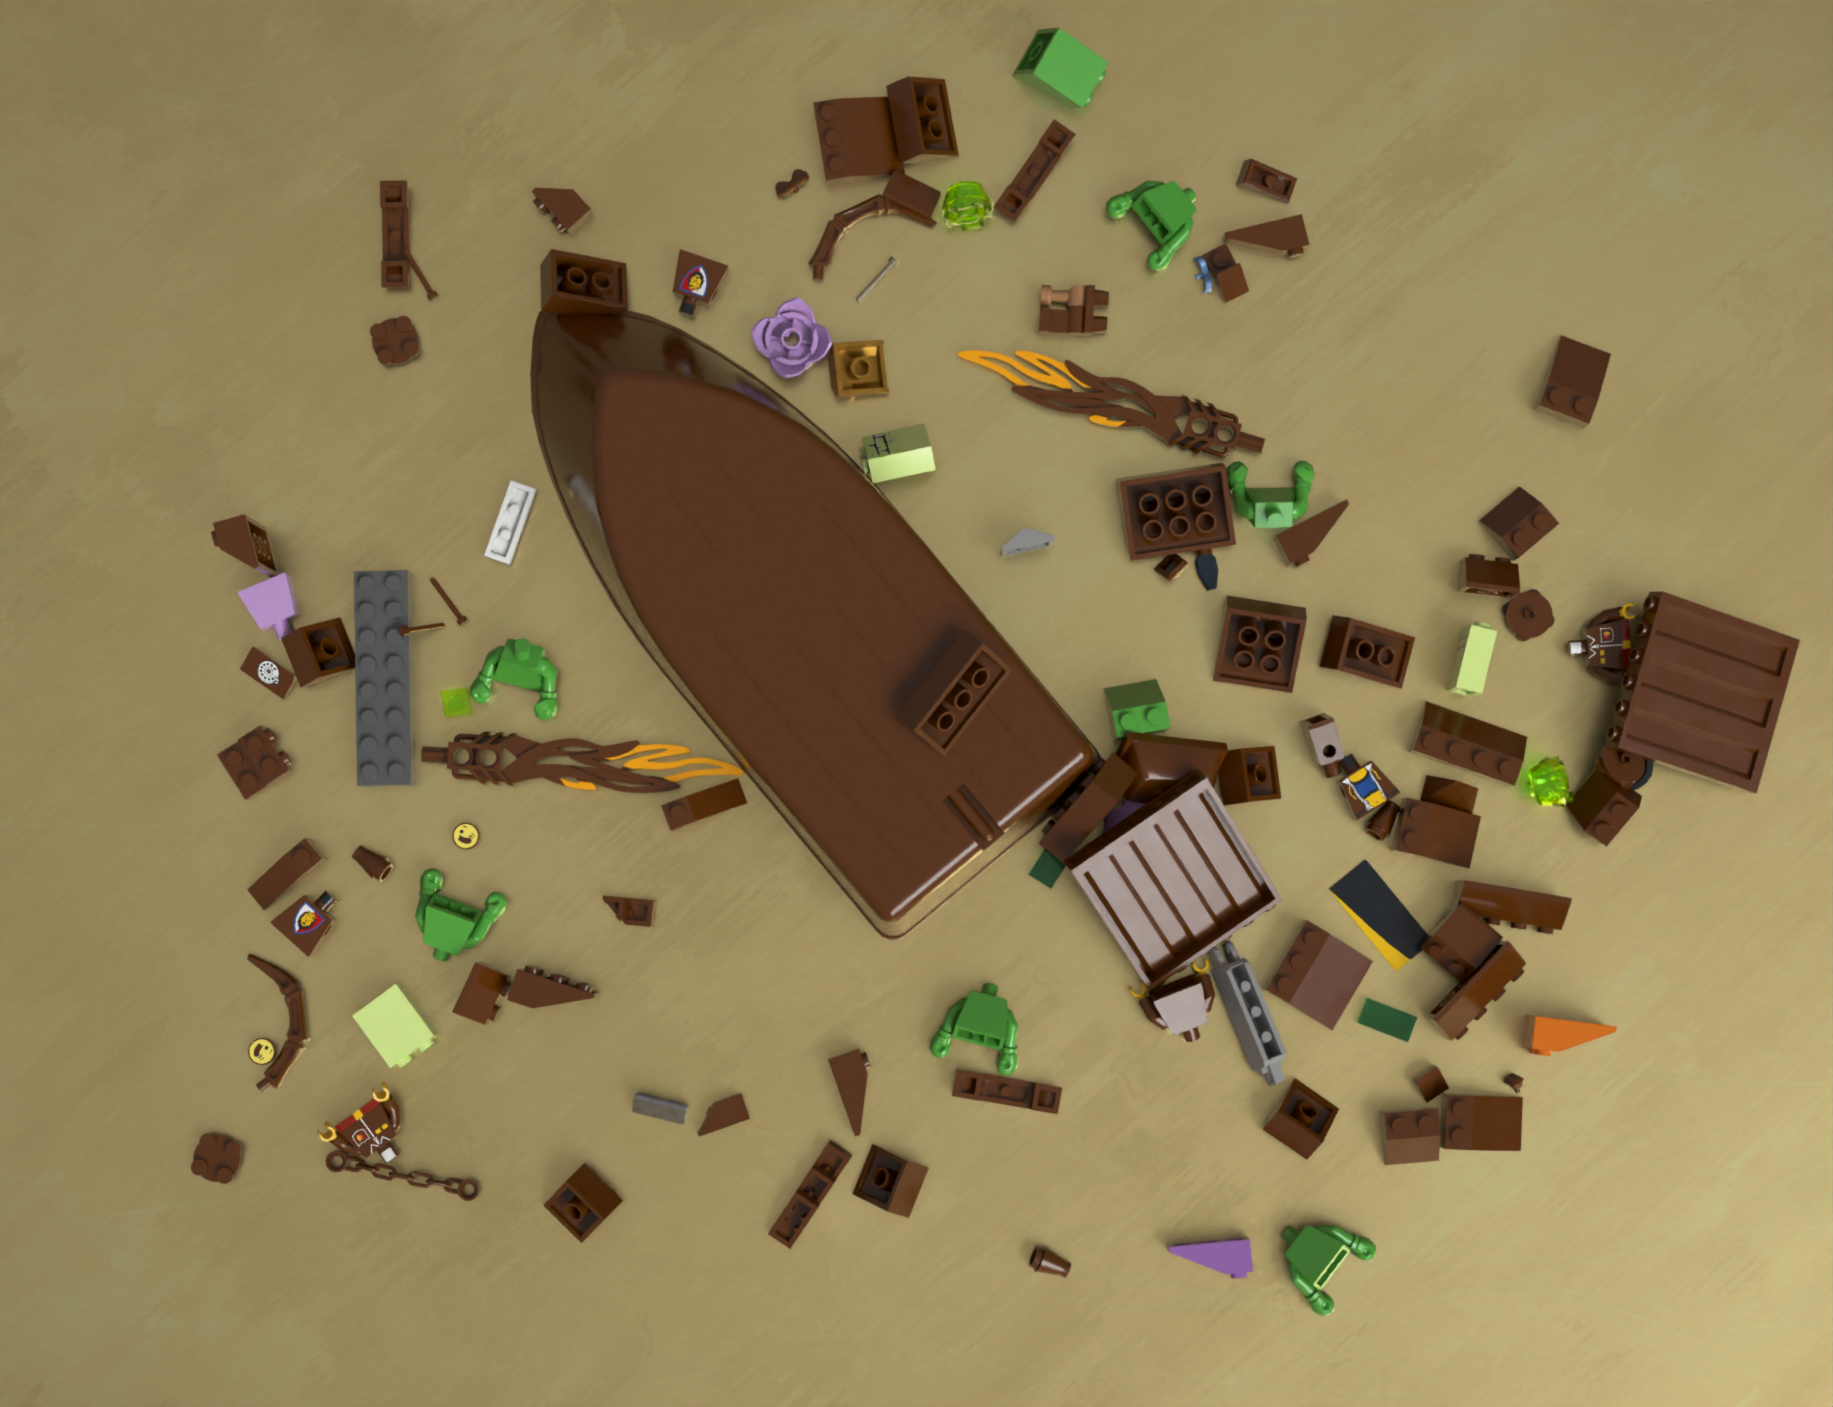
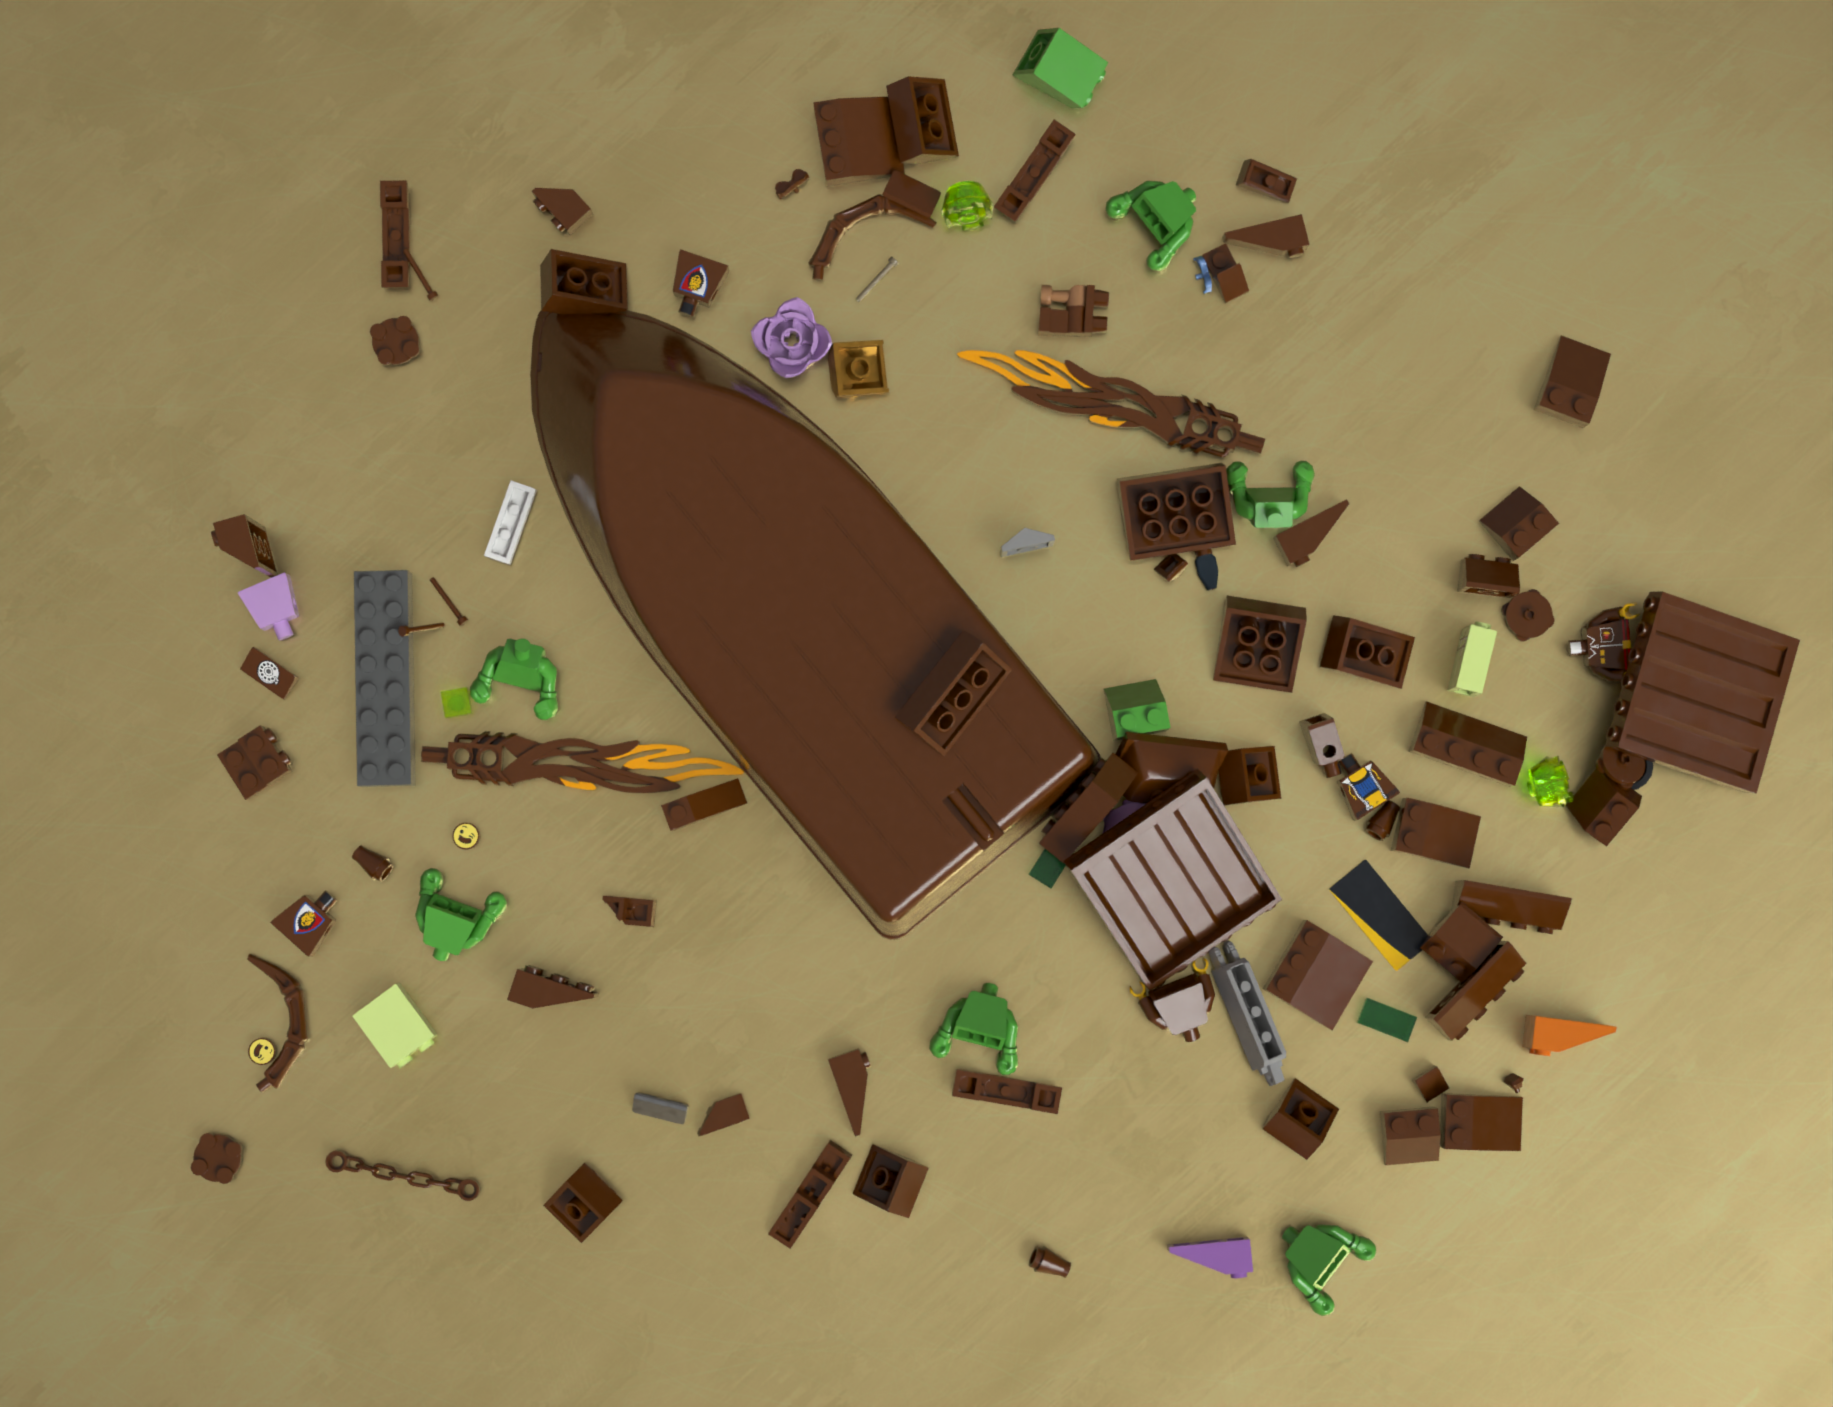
reddish brown slope [247,838,327,910] -> none
reddish brown slope [281,617,355,688] -> none
reddish brown torso [317,1082,401,1163] -> none
reddish brown slope [452,962,512,1025] -> none
yellowish green brick [859,424,936,483] -> none
reddish brown slope [1420,775,1479,814] -> none

